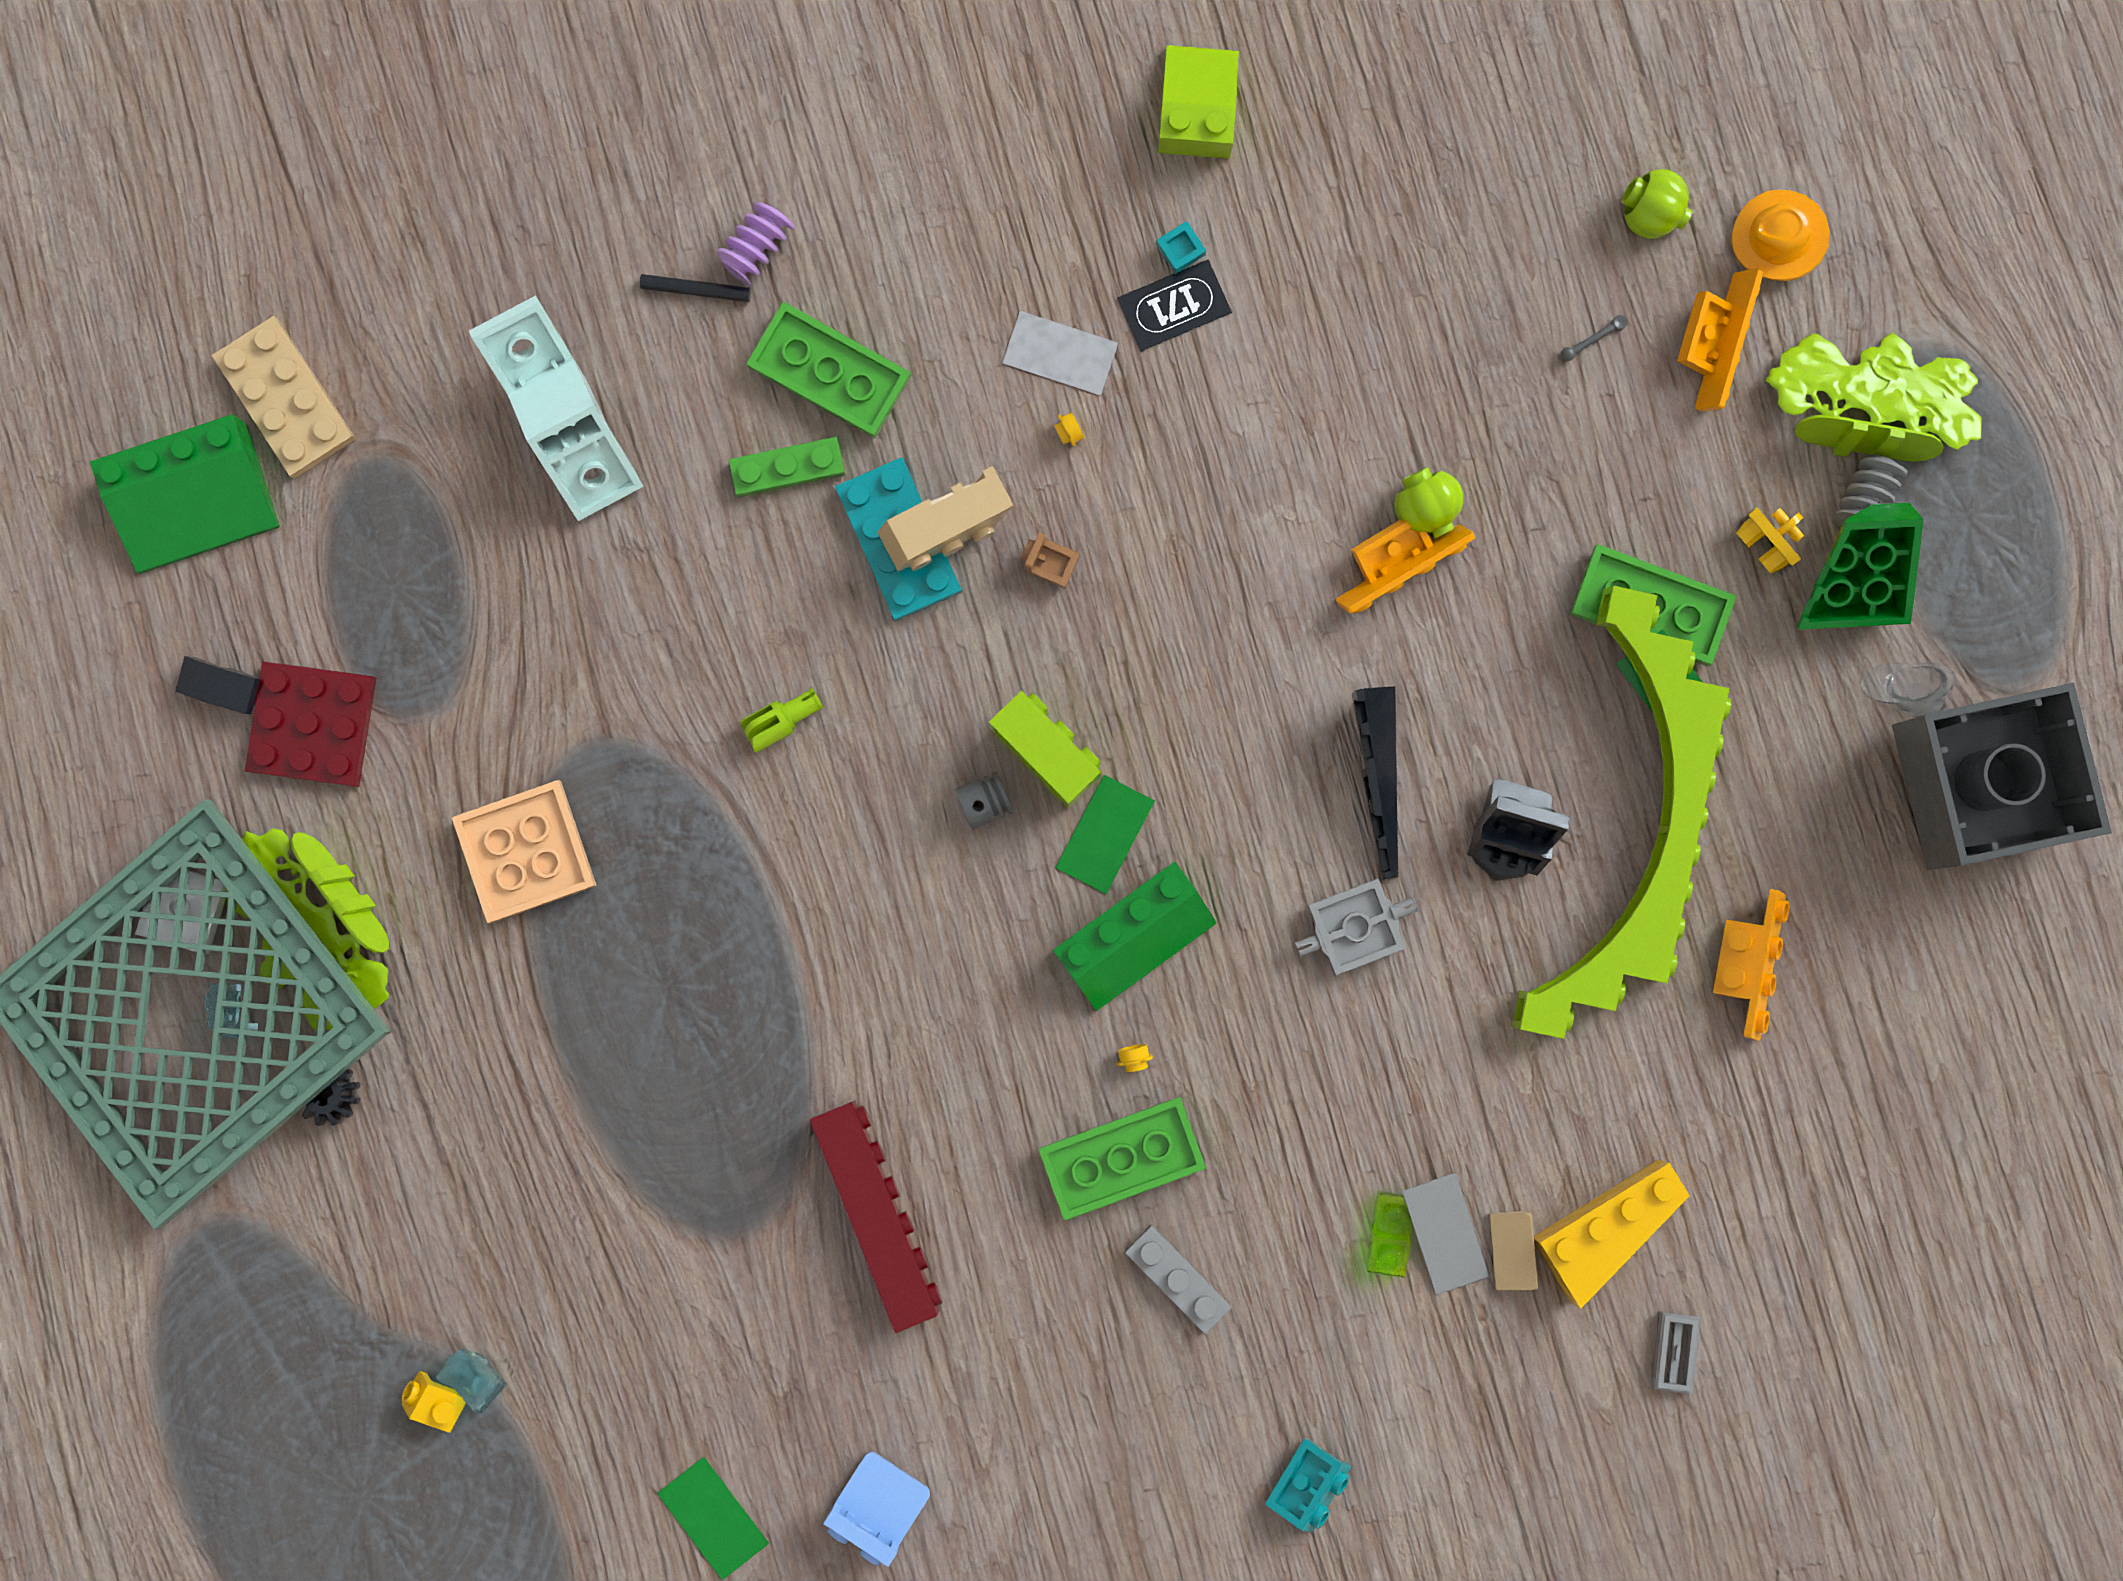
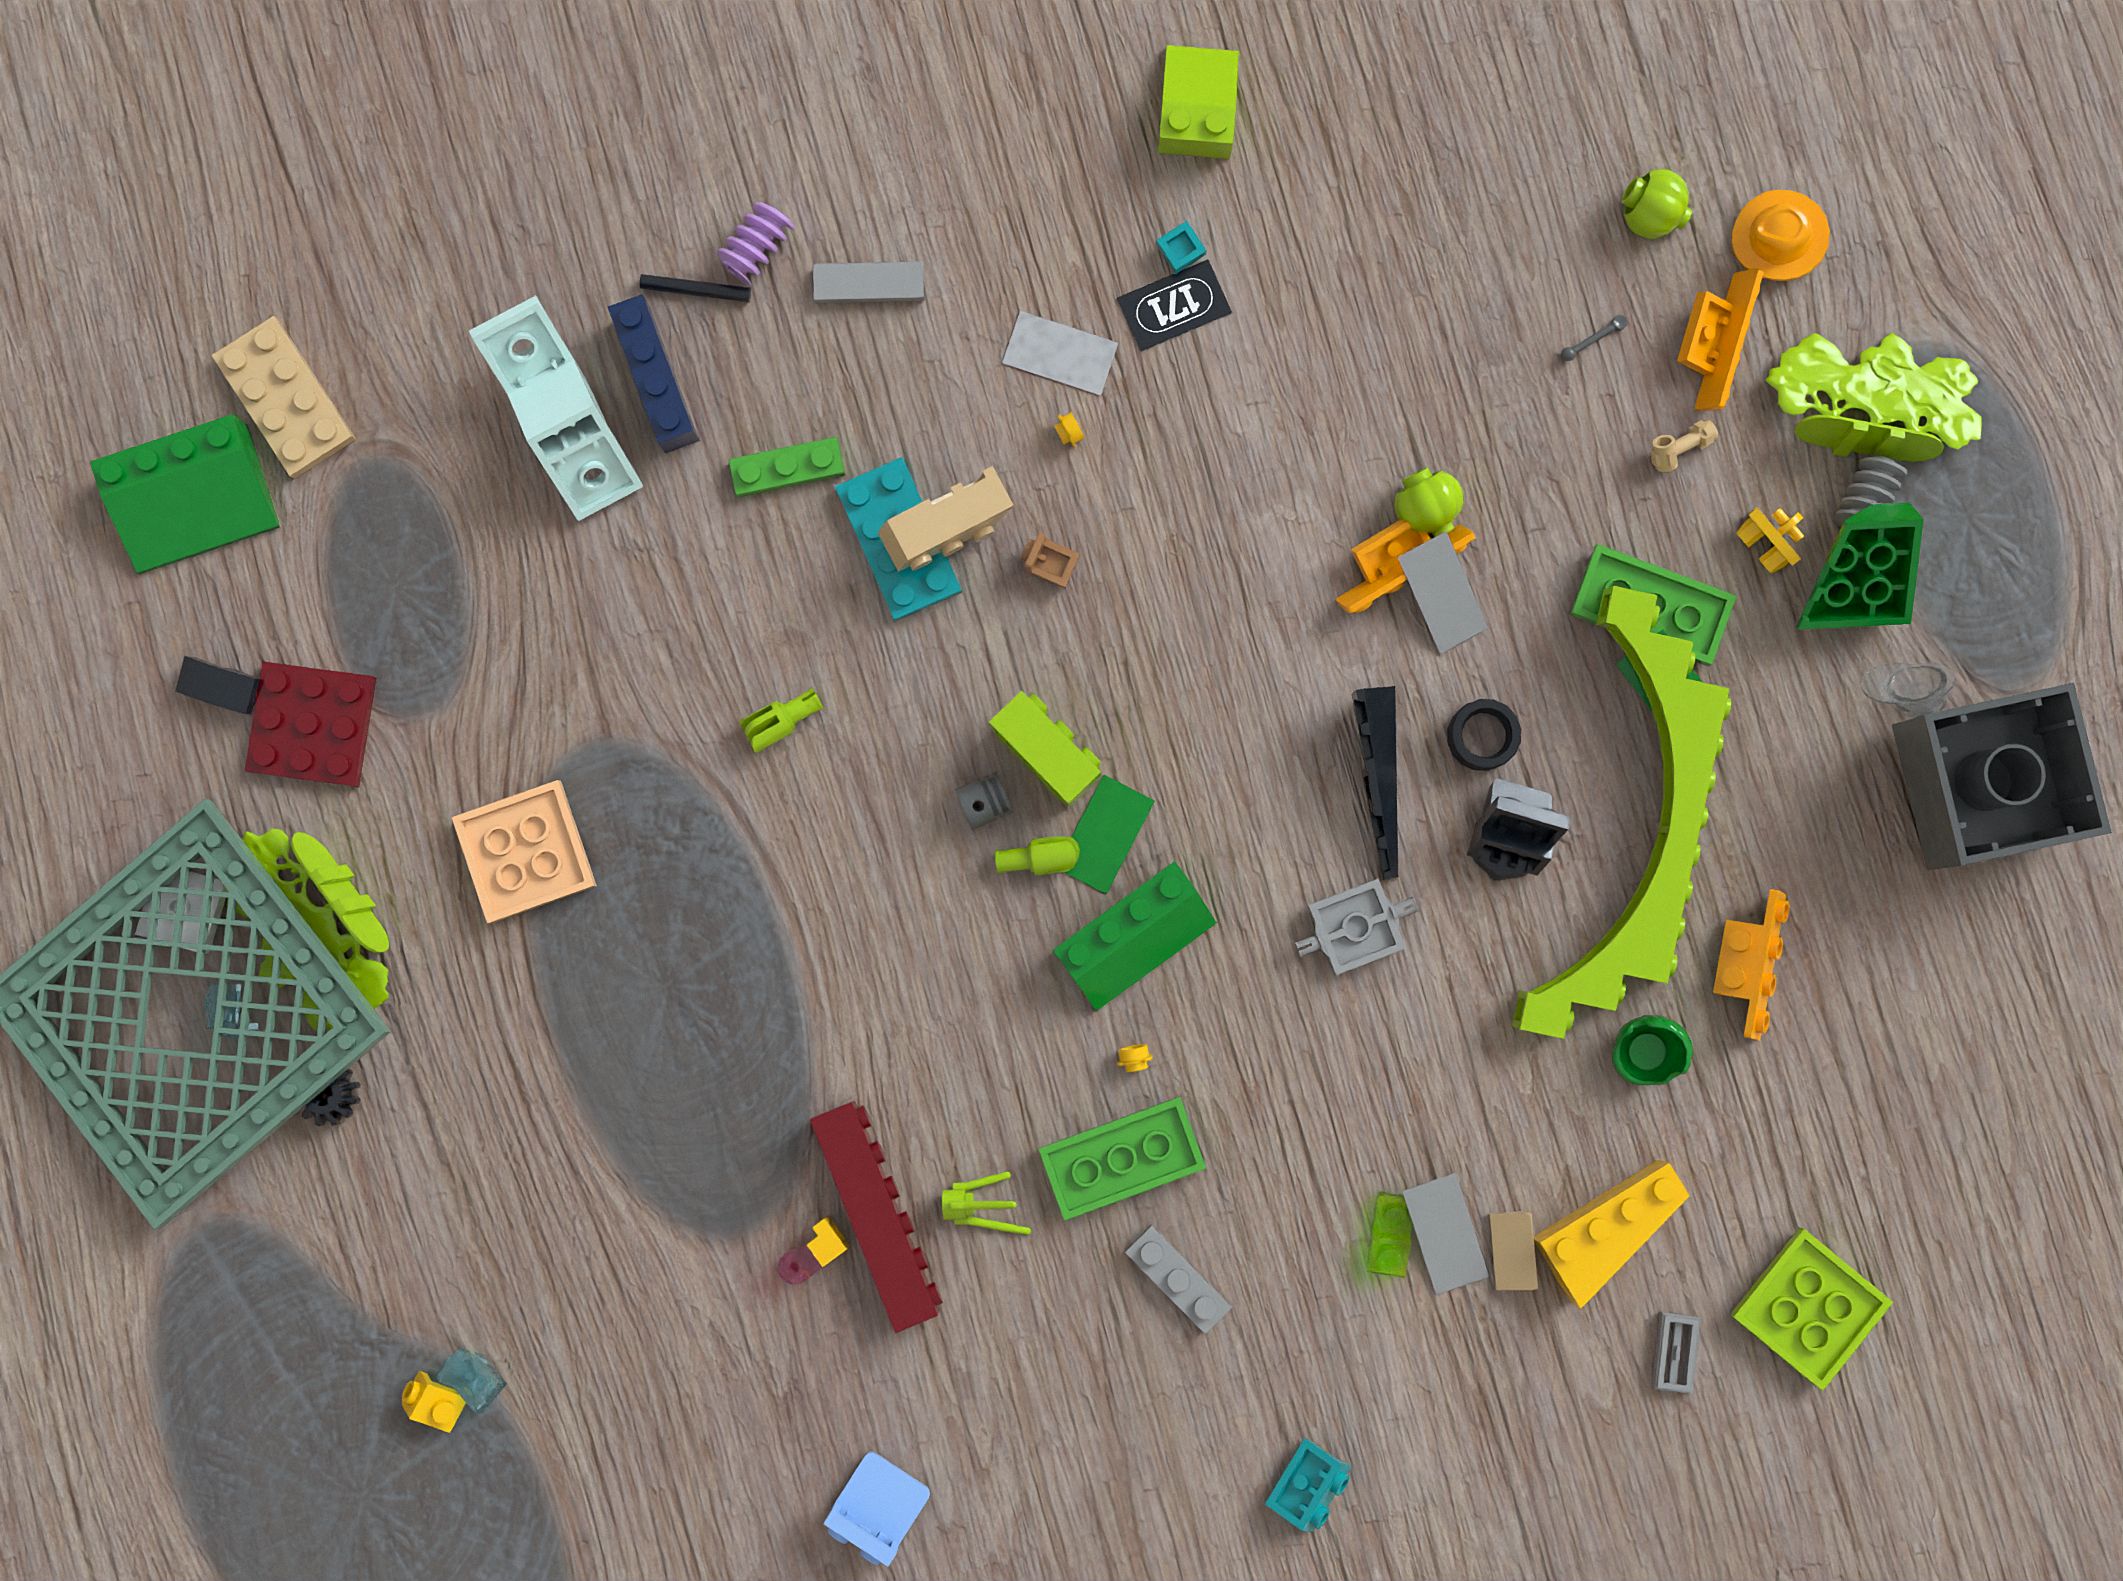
green sticker [657,1457,769,1581] -> none
bright green plate [746,302,911,438] -> none
none -> dark blue brick [608,294,700,453]
none -> leg [778,1215,850,1284]
none -> light grey tile [813,261,924,303]
none -> lime plant [942,1171,1031,1235]
none -> lime arm [995,836,1080,876]
none -> light grey sticker [1398,531,1488,654]
none -> black tyre [1447,699,1521,771]
none -> green piece [1612,1015,1693,1086]
none -> tan bar [1651,420,1718,472]
none -> lime plate [1730,1227,1893,1391]

